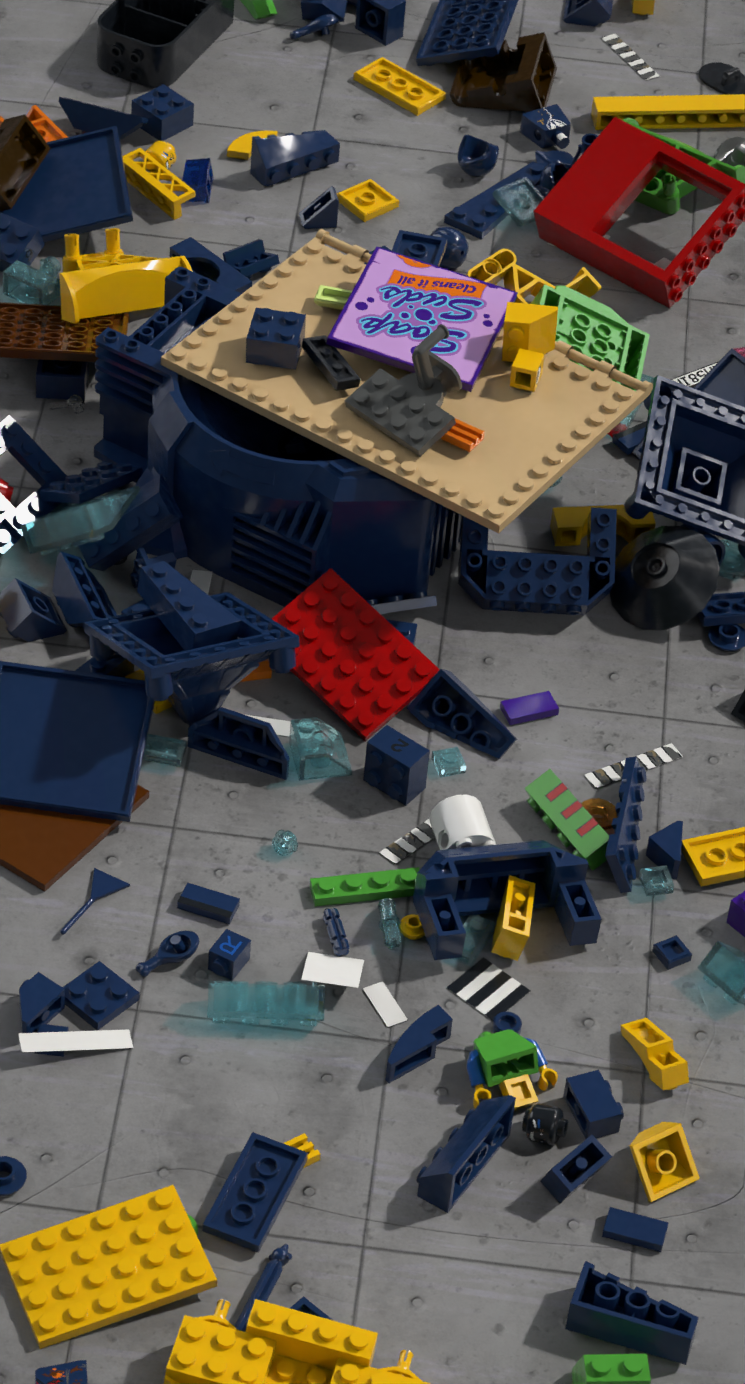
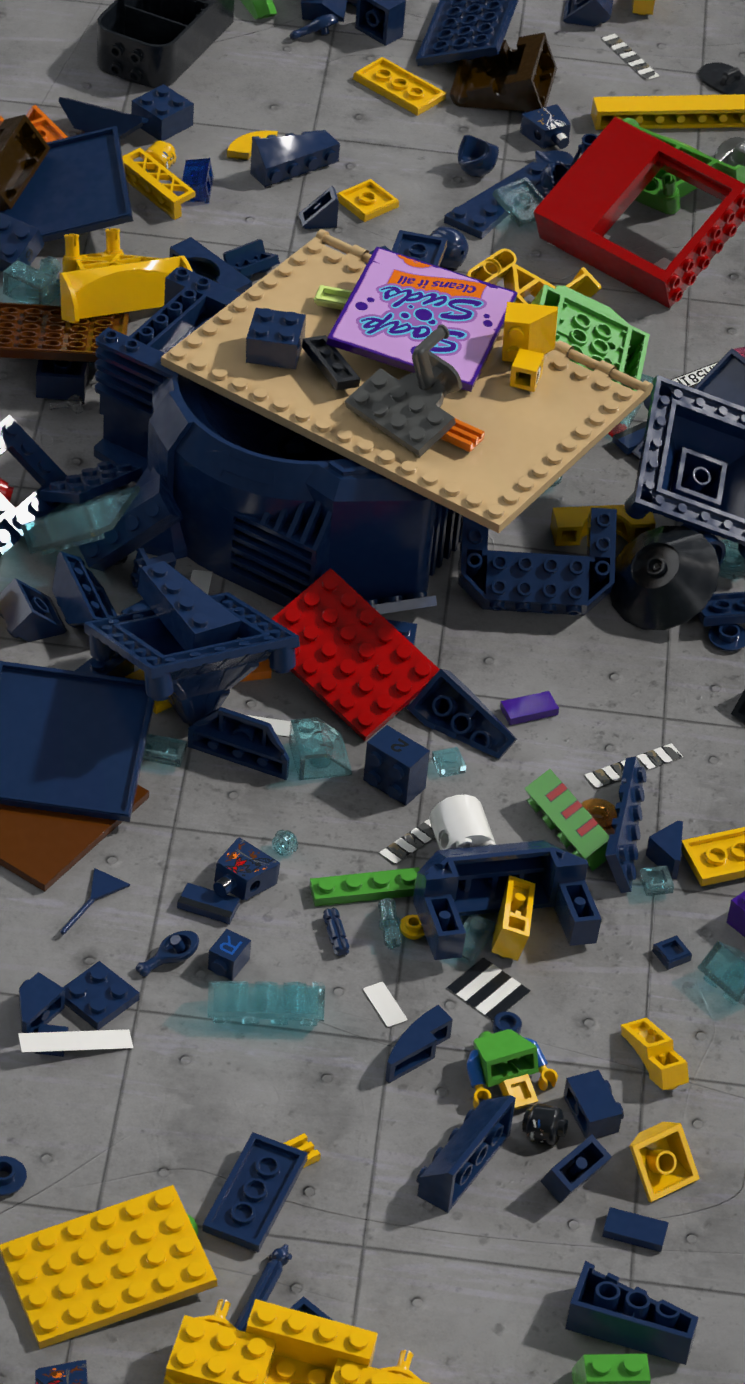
white sticker [301,952,364,988] -> none
none -> dark blue torso [213,837,280,900]

